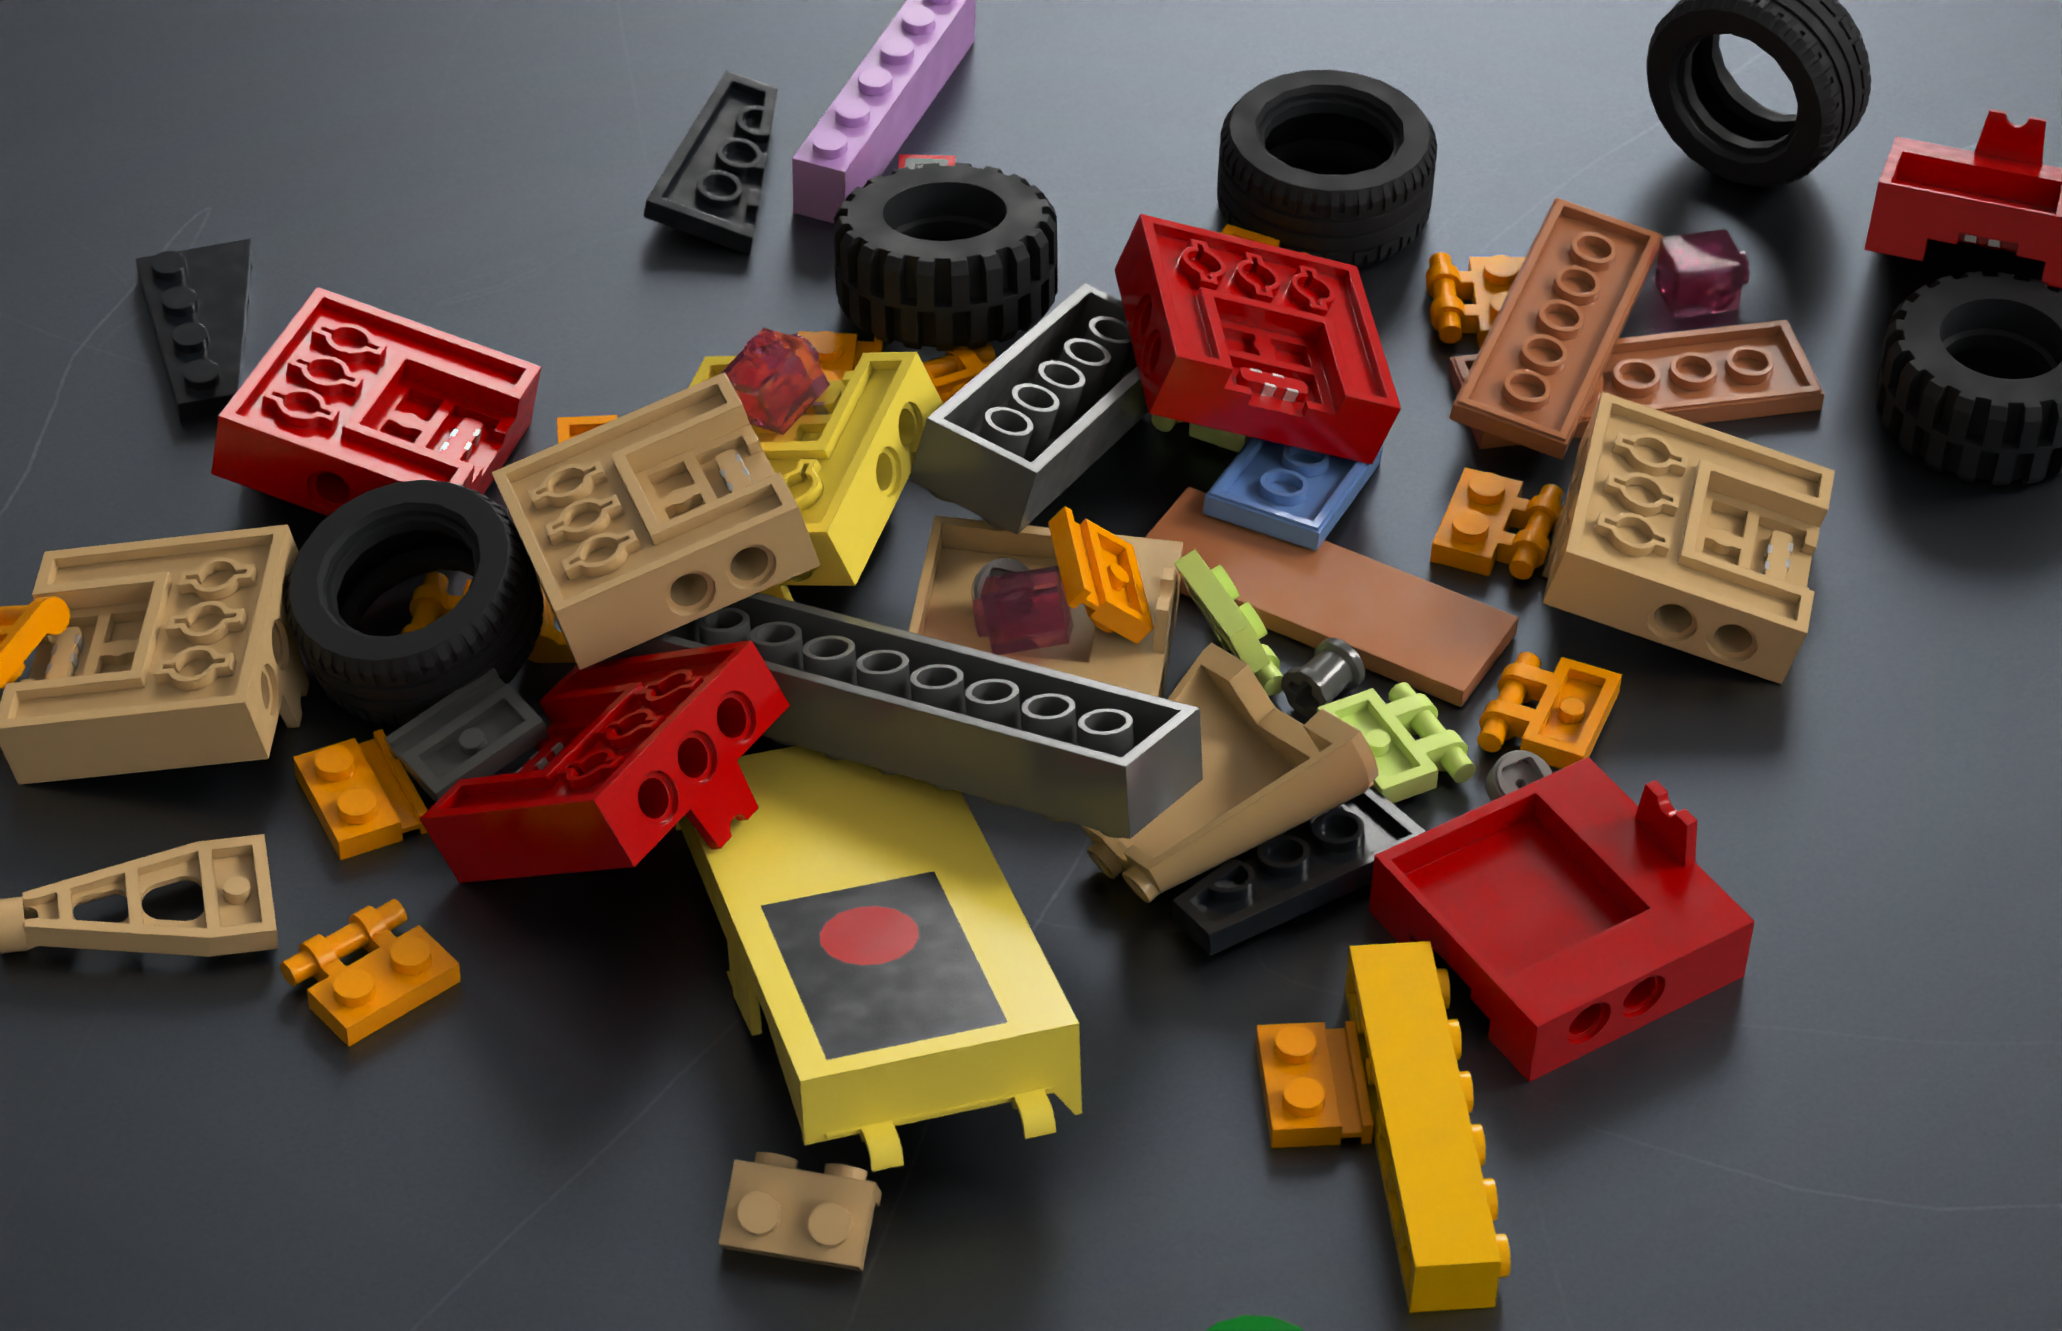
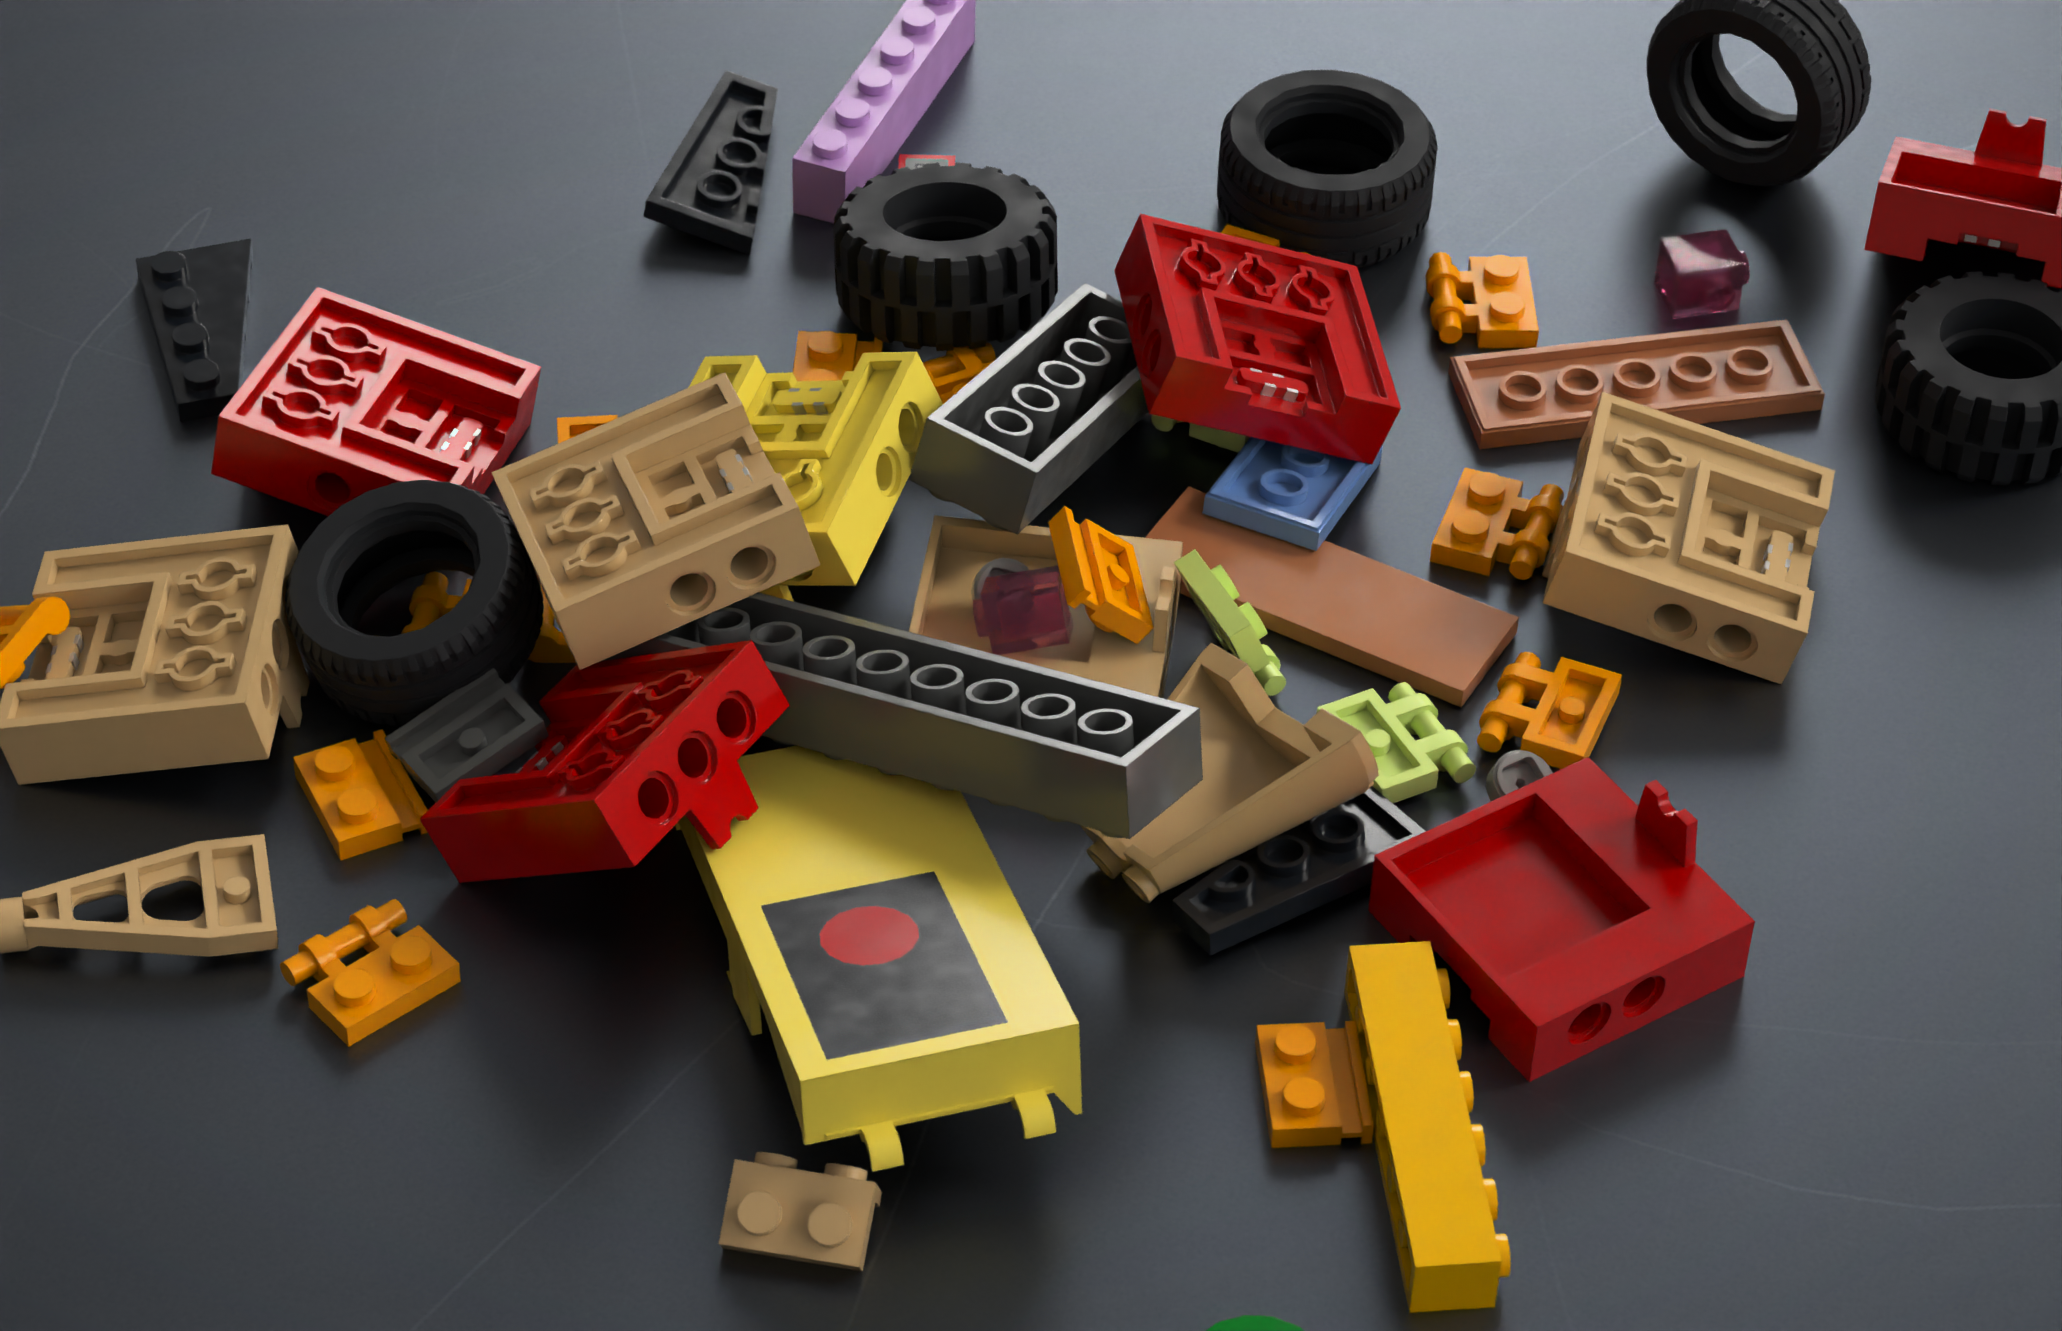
clear pink brick [720,328,830,435] -> none
dark grey bush [1281,637,1365,719] -> none
nougat tile [1449,197,1664,460] -> none

